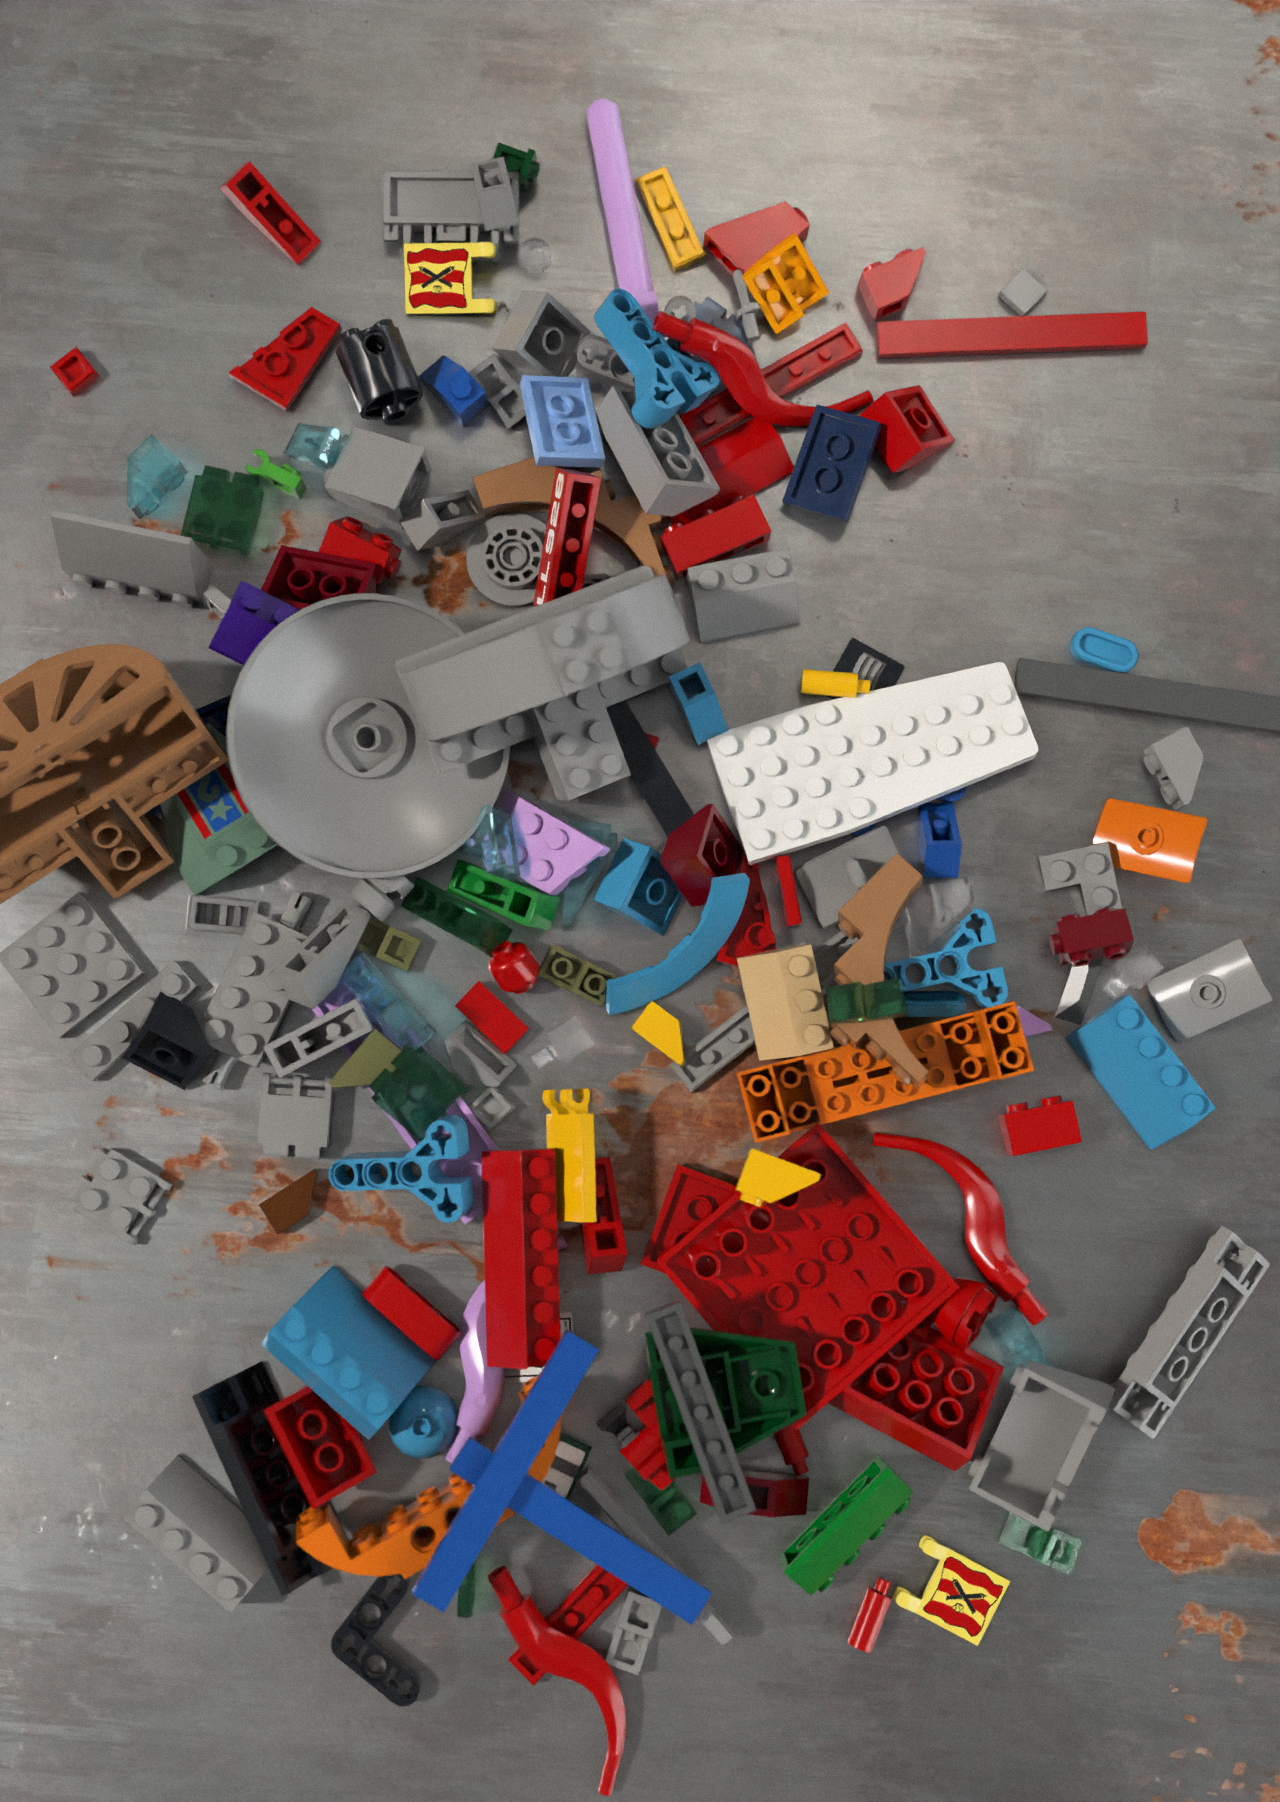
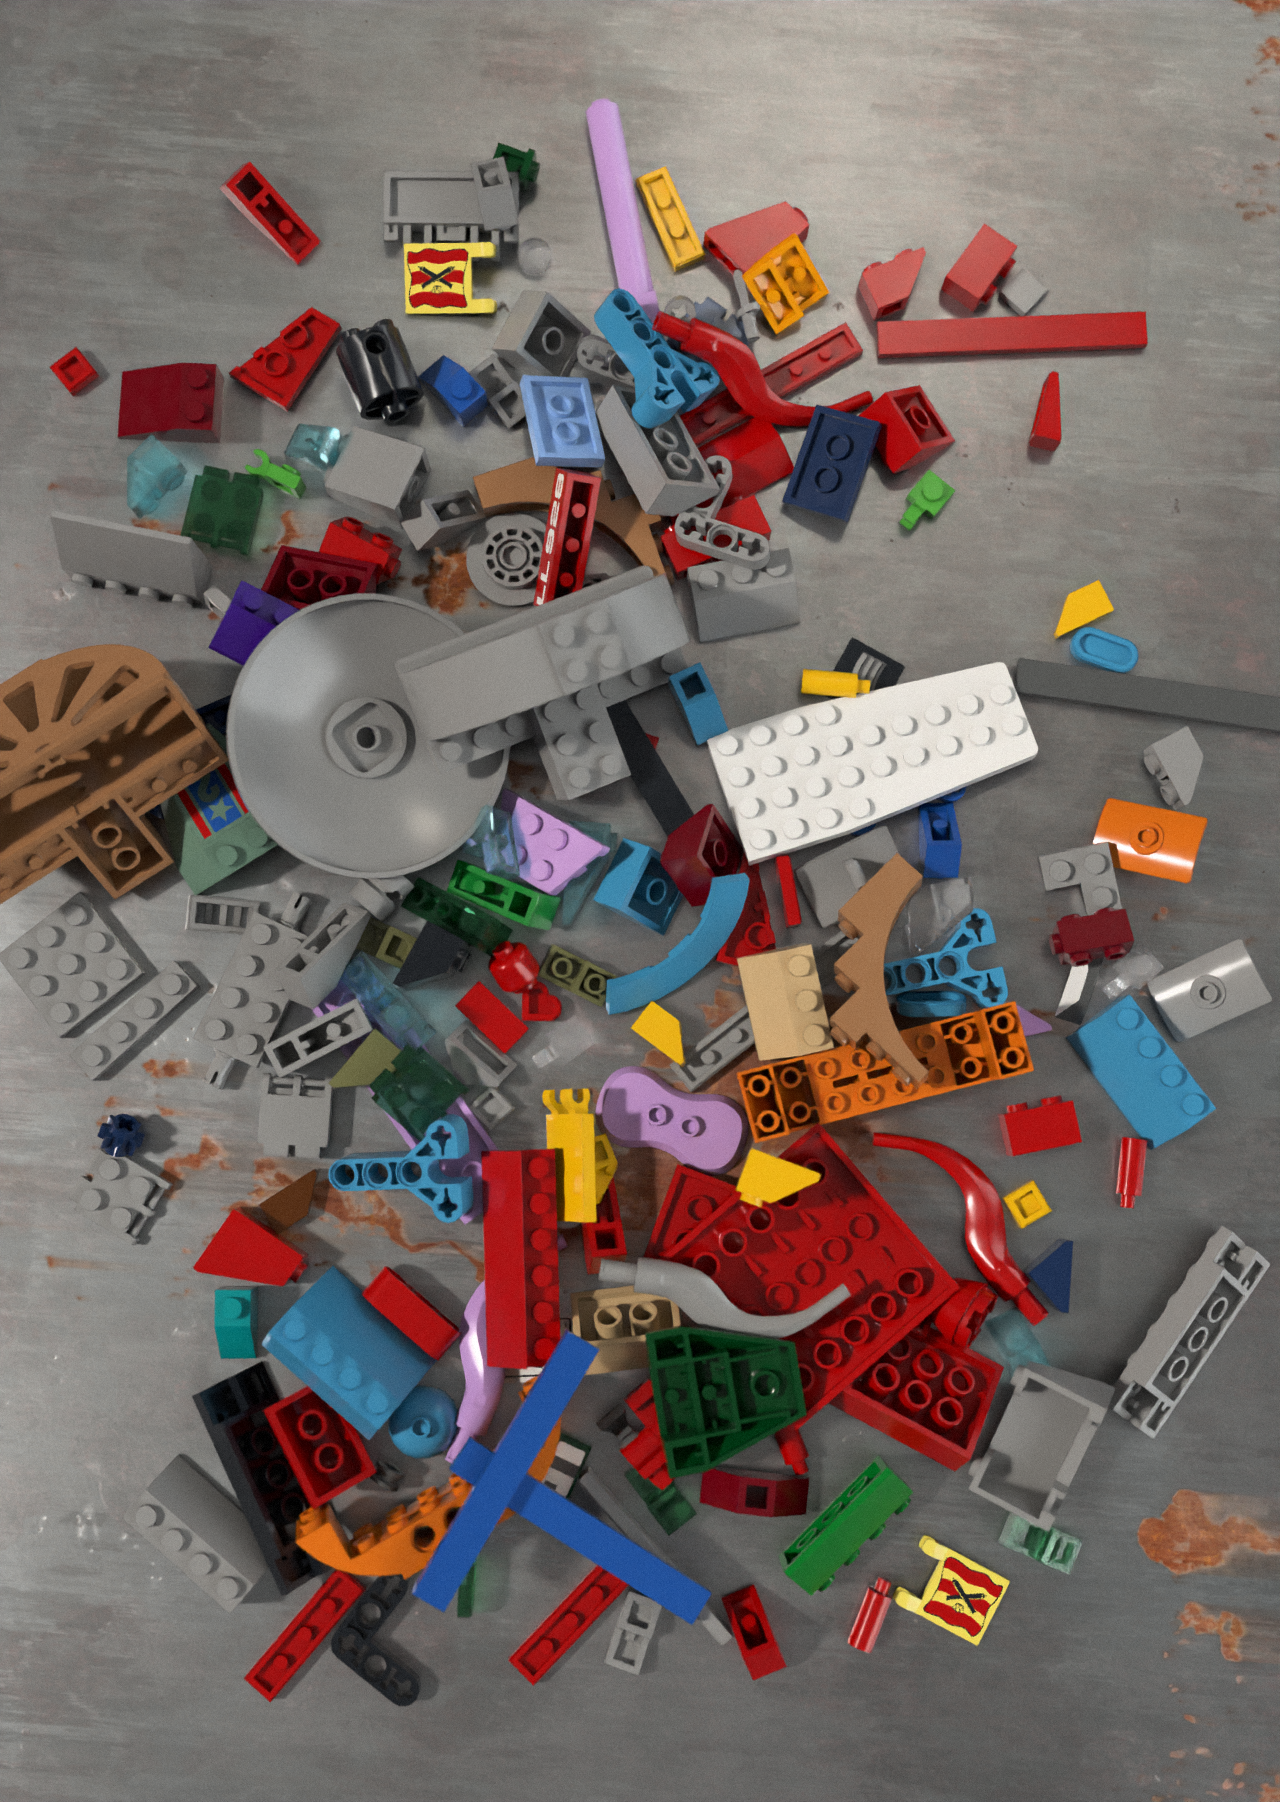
black slope [122,992,211,1090] -> none
red animal [487,1565,626,1796] -> none
dark grey plate [645,1300,756,1524] -> none
clear green slope [826,978,907,1024] -> none
none -> dark blue gear [97,1114,145,1157]
none -> dark red slope [117,362,224,444]
none -> red slope [193,1207,309,1287]
none -> teal slope [214,1286,258,1359]
none -> red tile [243,1569,367,1702]
none -> dark grey bush [370,1459,406,1492]
none -> black slope [393,921,472,991]
none -> red tile [521,981,562,1022]
none -> tan slope [570,1285,681,1375]
none -> yellow tile [594,1133,618,1204]
none -> lavender plate [595,1066,748,1176]
none -> light grey animal [599,1257,851,1339]
none -> light grey beam [674,455,771,570]
none -> red slope [721,1584,787,1681]
none -> bright green plate [899,470,956,531]
none -> brick [941,223,1018,312]
none -> yellow tile [1002,1180,1052,1229]
none -> dark blue slope [1022,1239,1073,1313]
none -> red slope [1029,371,1062,451]
none -> yellow tile [1054,580,1114,639]
none -> red cylinder [1116,1137,1147,1209]

